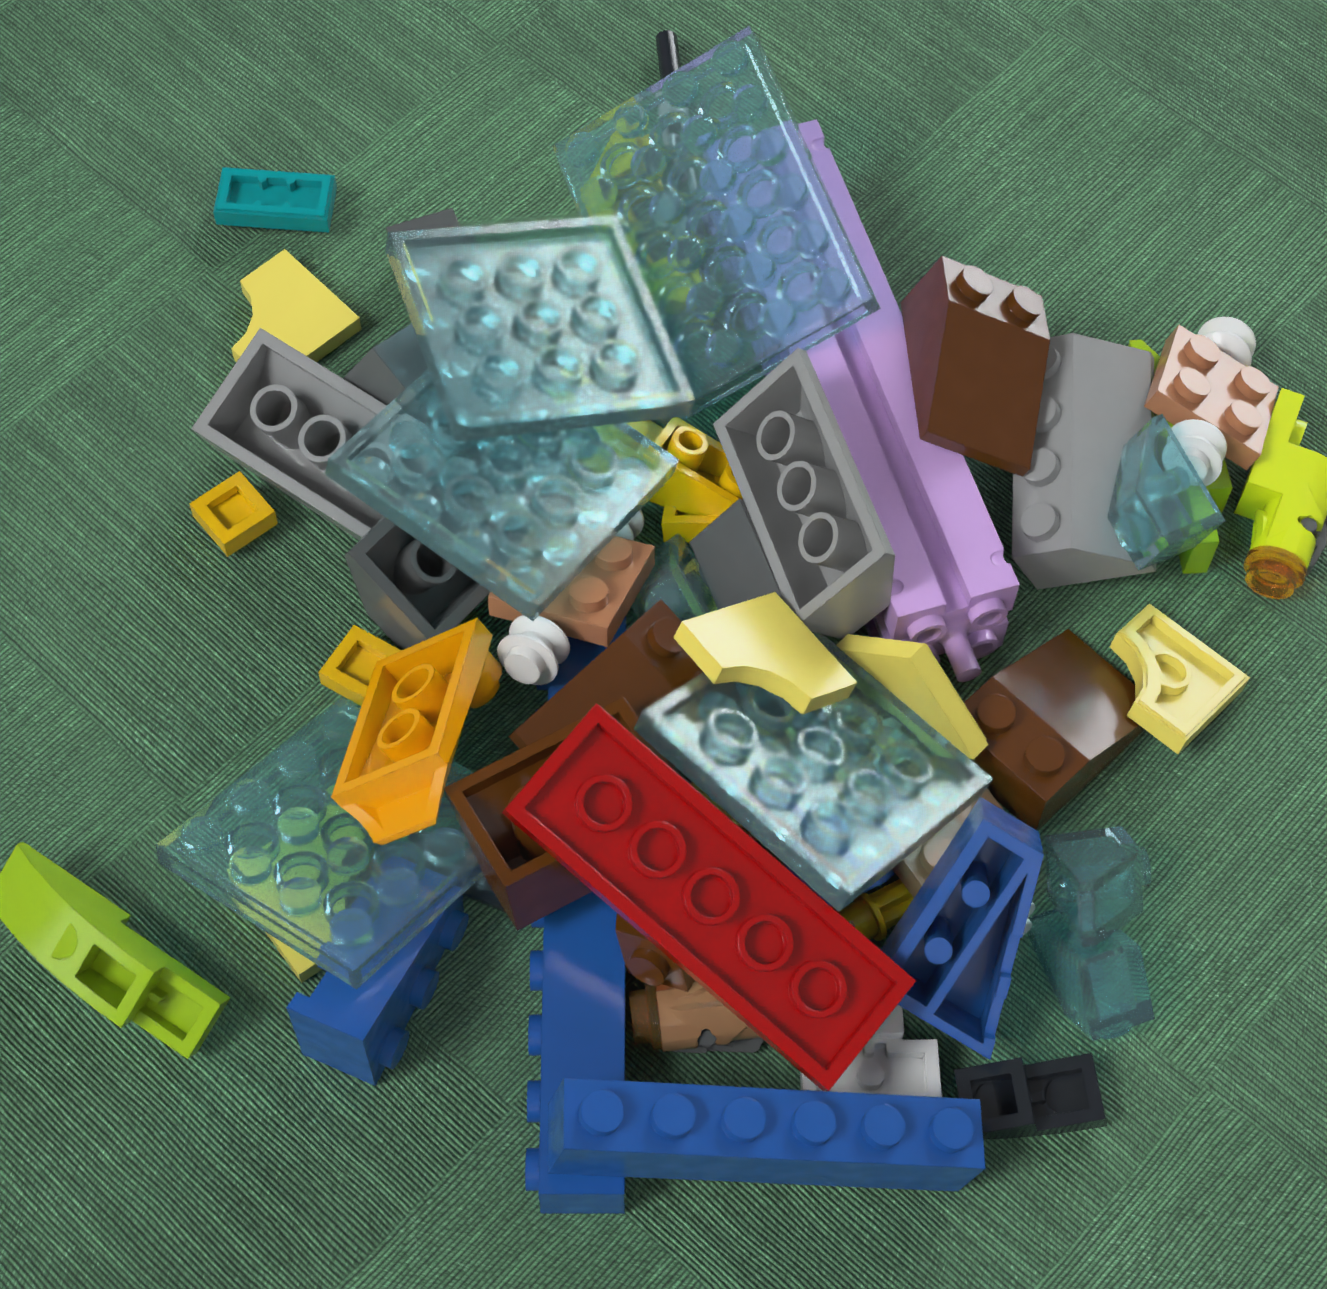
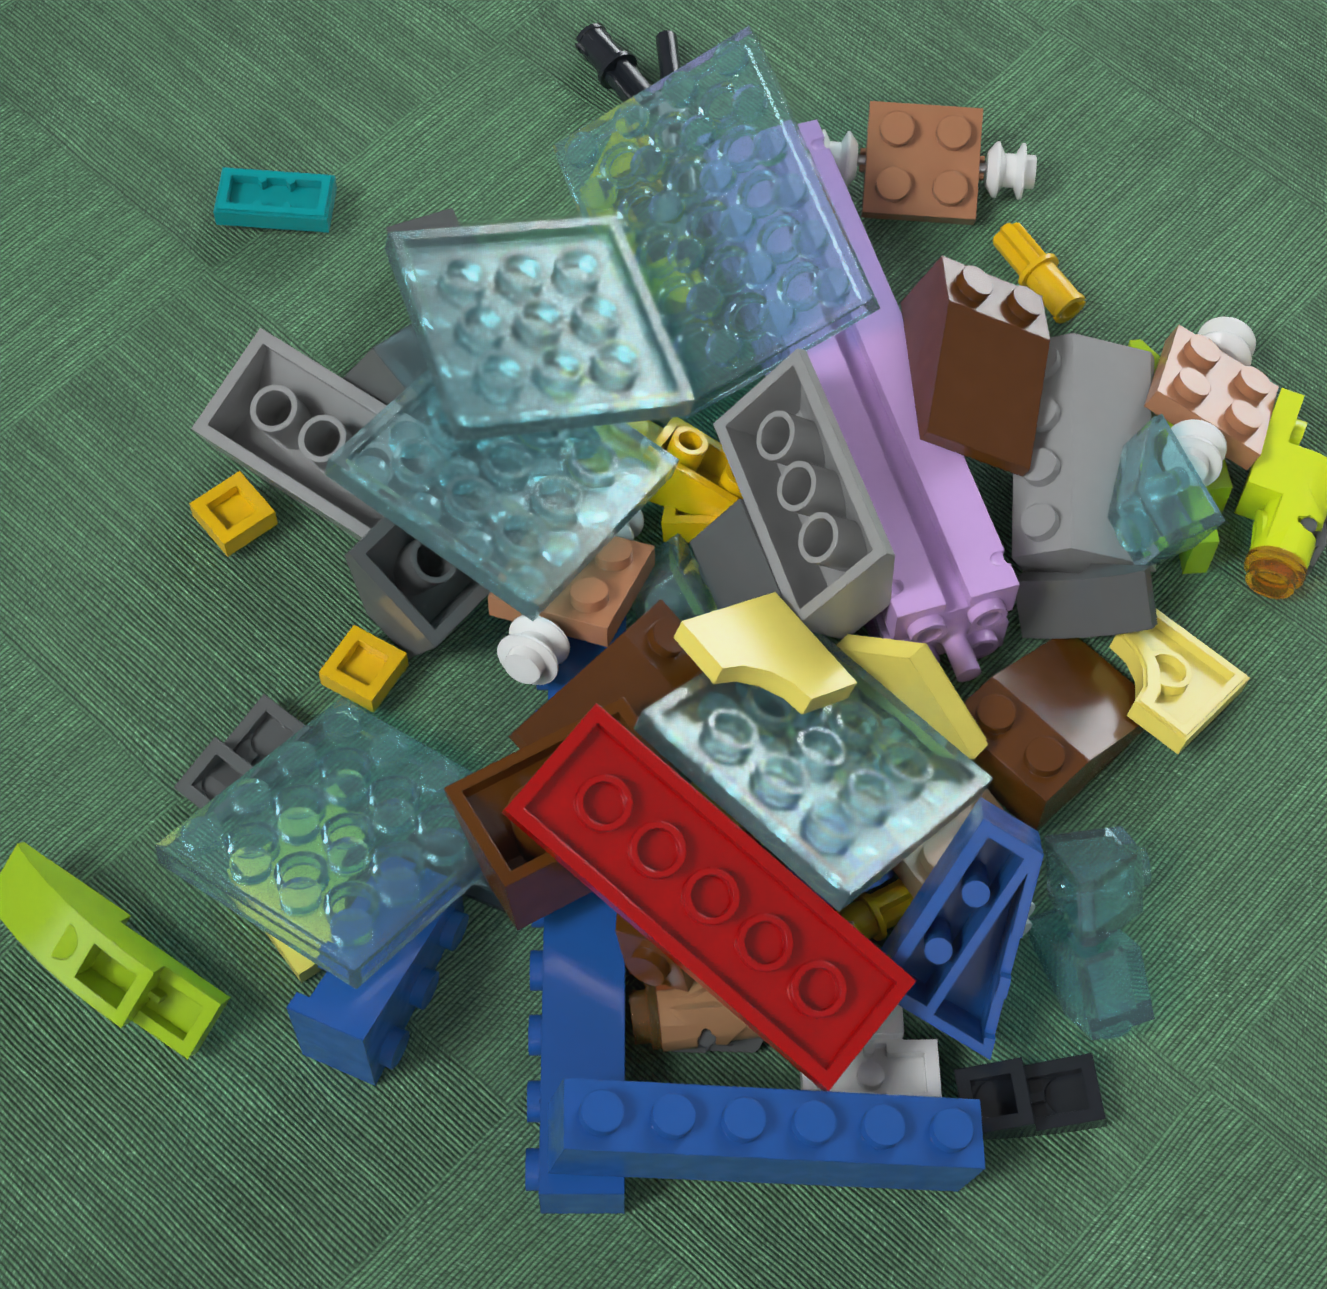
light yellow tile [231,249,361,362] -> none
light orange slope [331,617,502,845] -> none
none -> dark grey slope [174,694,318,828]
none -> black axle [575,23,659,117]
none -> nougat plate [822,101,1037,225]
none -> yellow axle [993,222,1086,324]
none -> dark grey slope [1016,563,1158,639]

